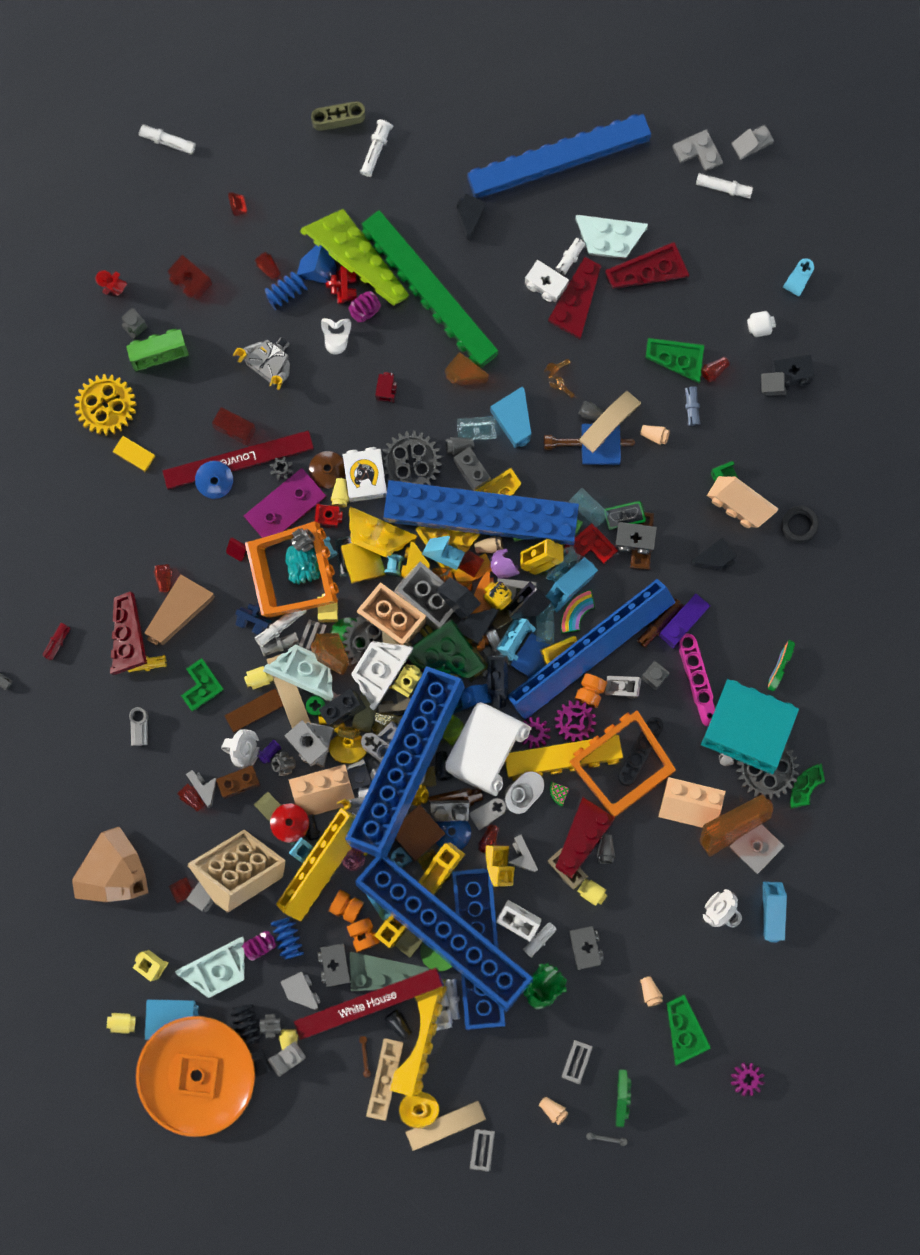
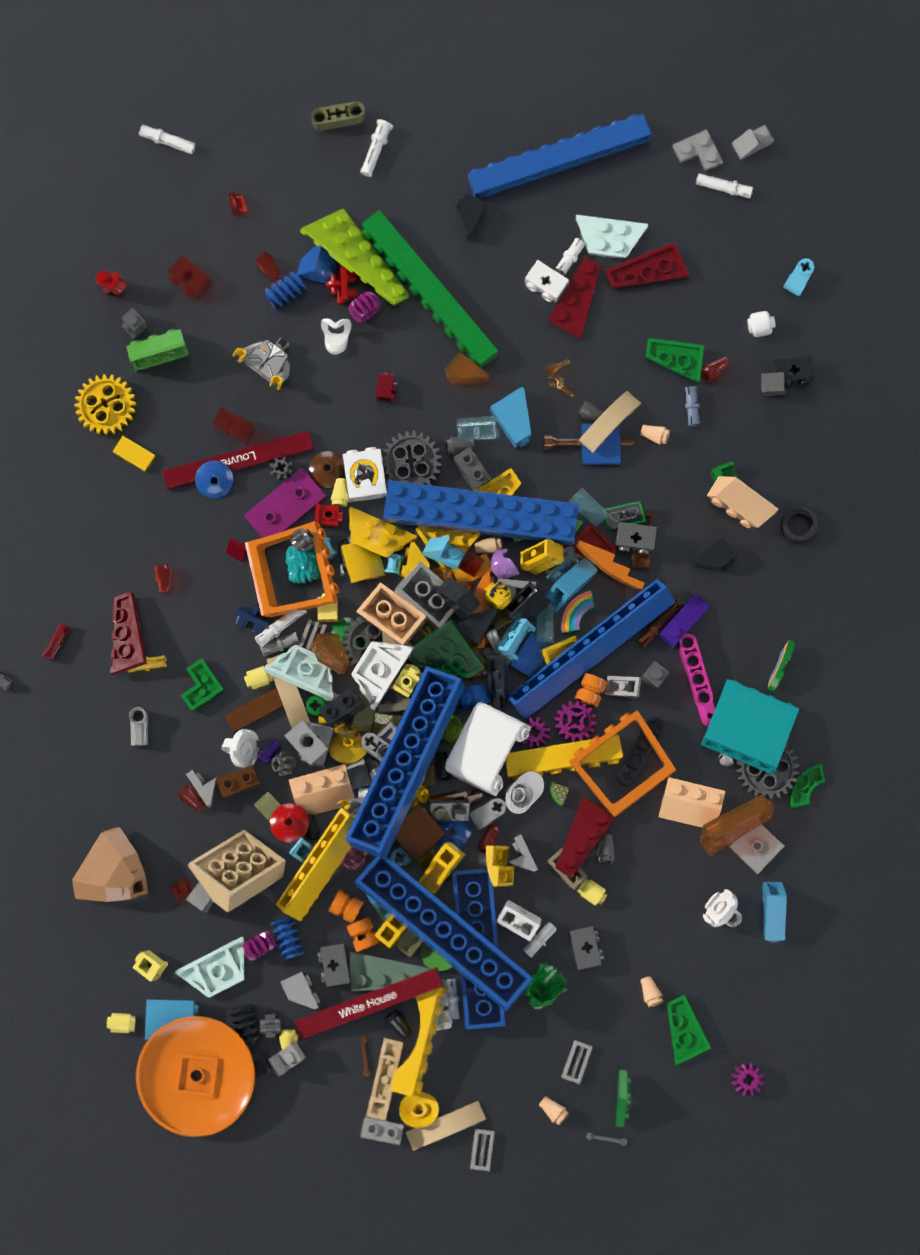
medium nougat slope [145,574,215,646] -> none
none -> light grey brick [361,1117,404,1145]
none -> orange slope [574,541,645,590]

